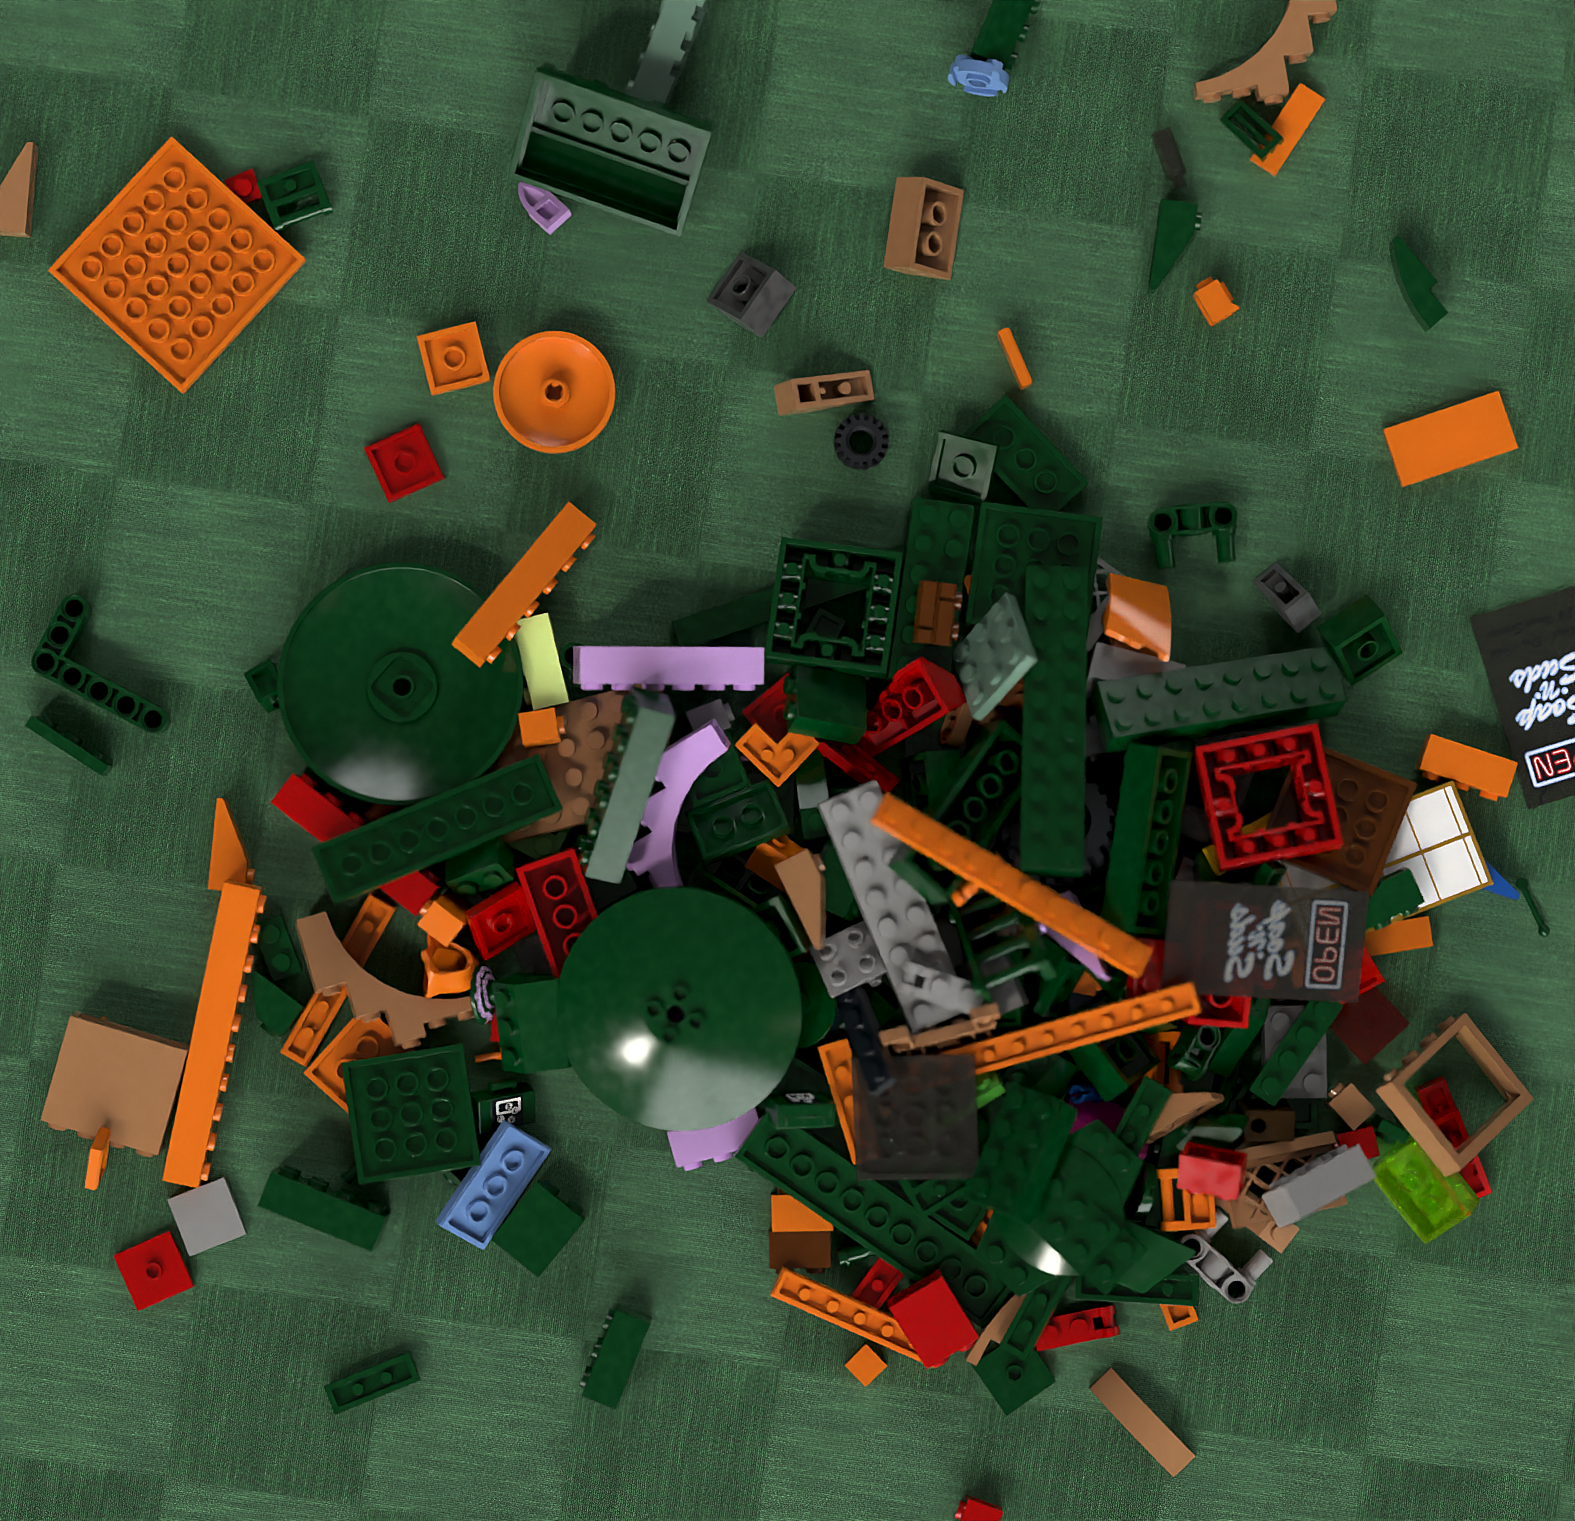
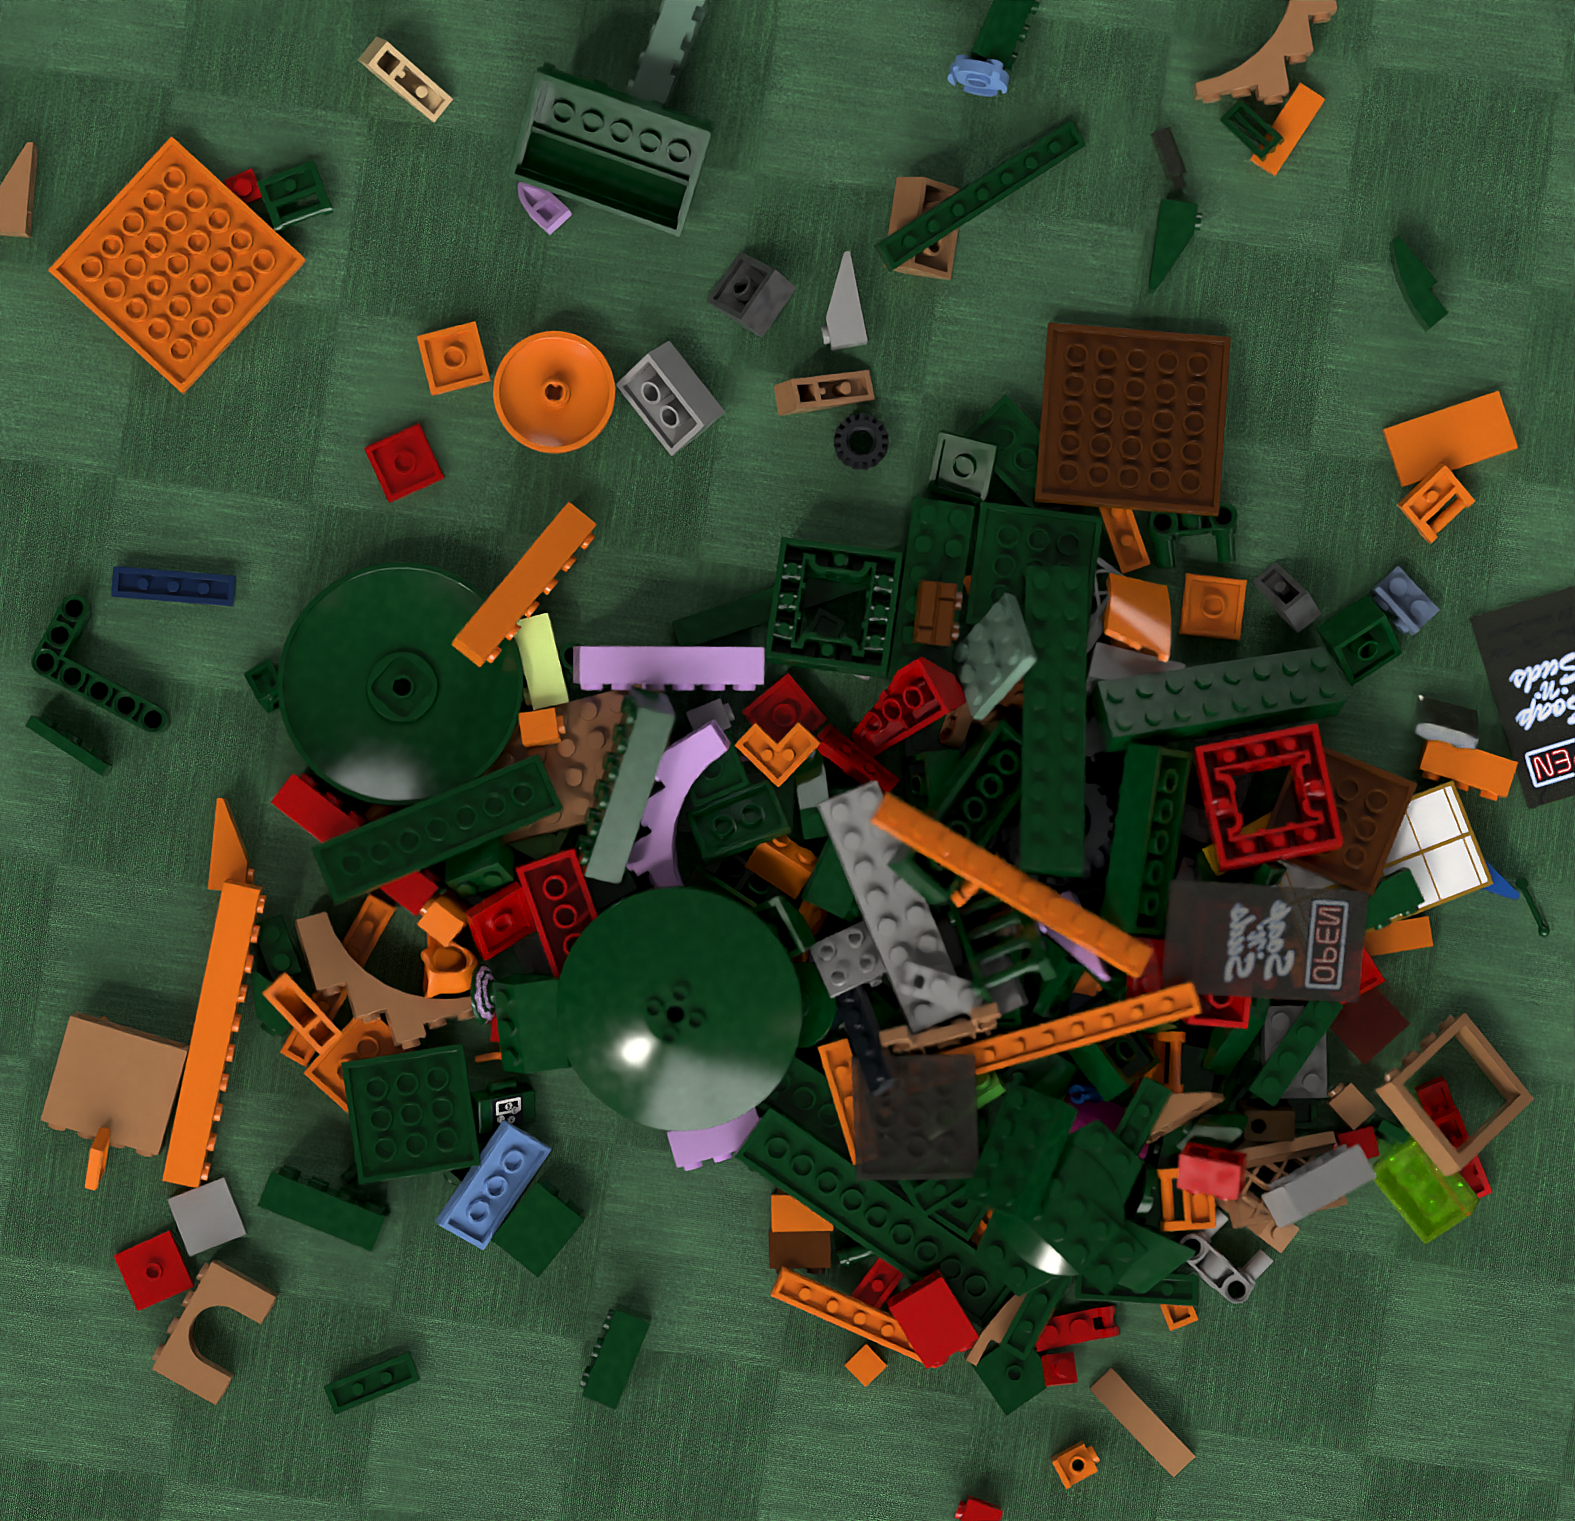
dark green piece [765,1093,836,1129] -> none
medium nougat slope [775,849,826,950] -> none
dark green brick [783,665,867,745] -> none
orange tile [997,327,1033,390] -> none
dark green piece [1167,1023,1221,1082] -> none
orange window [1192,276,1240,327] -> none
none -> dark blue plate [111,566,237,607]
none -> medium nougat arch [152,1259,280,1405]
none -> orange slope [262,972,343,1055]
none -> tan slope [358,36,453,122]
none -> light grey slope [616,341,725,456]
none -> light grey slope [821,251,868,351]
none -> dark green tile [873,119,1086,271]
none -> reddish brown plate [1035,322,1231,517]
none -> red plate [1041,1352,1078,1387]
none -> orange brick [1050,1441,1100,1489]
none -> orange plate [1098,507,1151,574]
none -> orange plate [1179,573,1247,641]
none -> sand blue bracket [1370,566,1439,636]
none -> orange plate [1397,463,1475,544]
none -> clear smoke plate [1415,695,1478,750]

